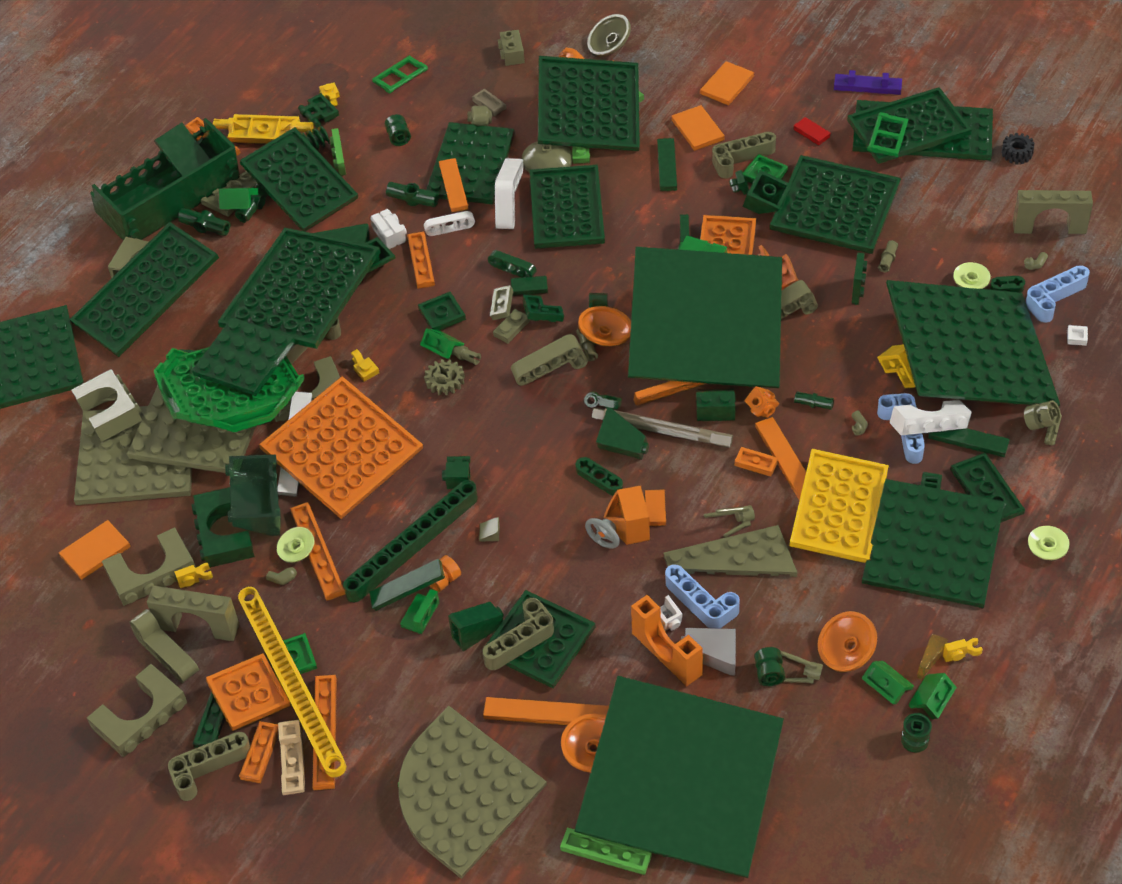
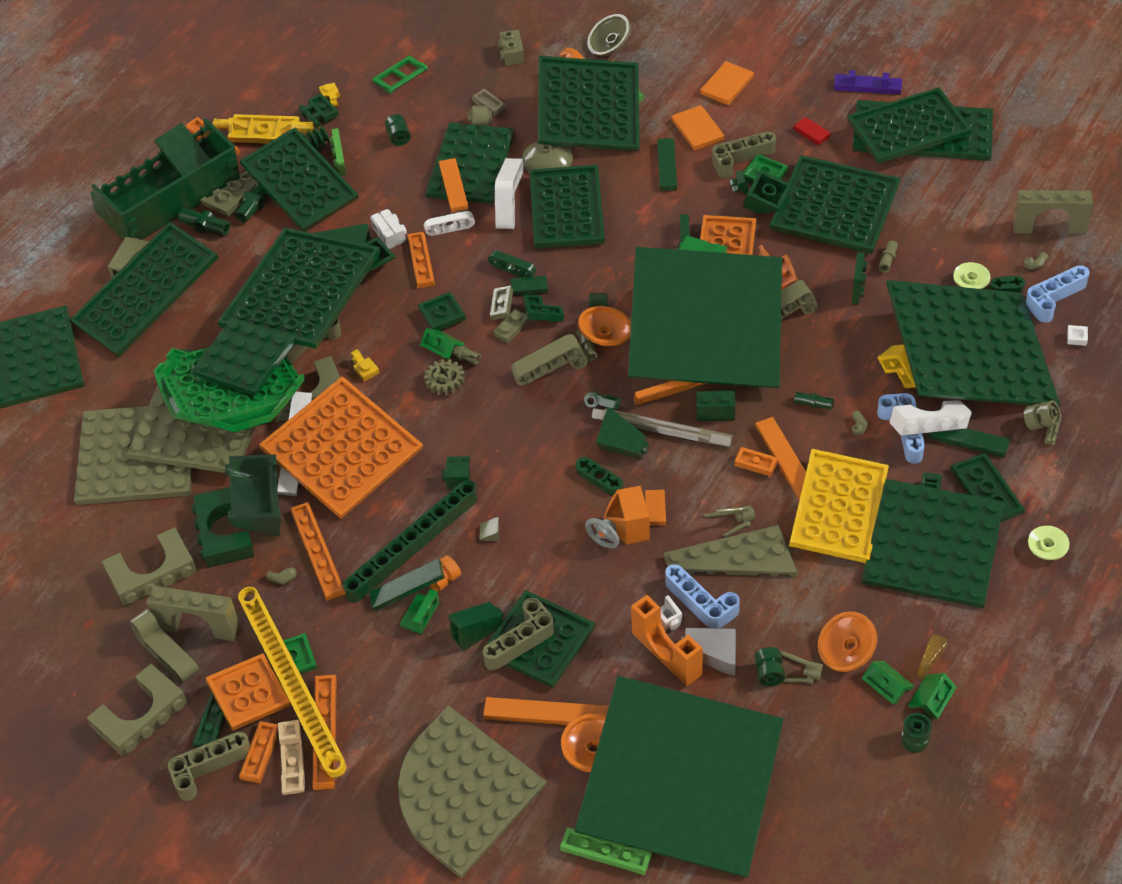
orange tile [58,520,131,580] -> none
olive arch [71,369,142,442] -> none
yellow plate [174,563,213,588] -> none
green panel [219,188,258,209] -> none
yellowish green dish [277,527,314,563] -> none
dark green piece [386,182,439,207] -> none
bright green plate [572,147,590,164] -> none
orange brick [744,386,779,418] -> none
green window [867,112,909,157] -> none
yellow plate [943,638,983,662] -> none
black tyre [1001,133,1035,164] -> none

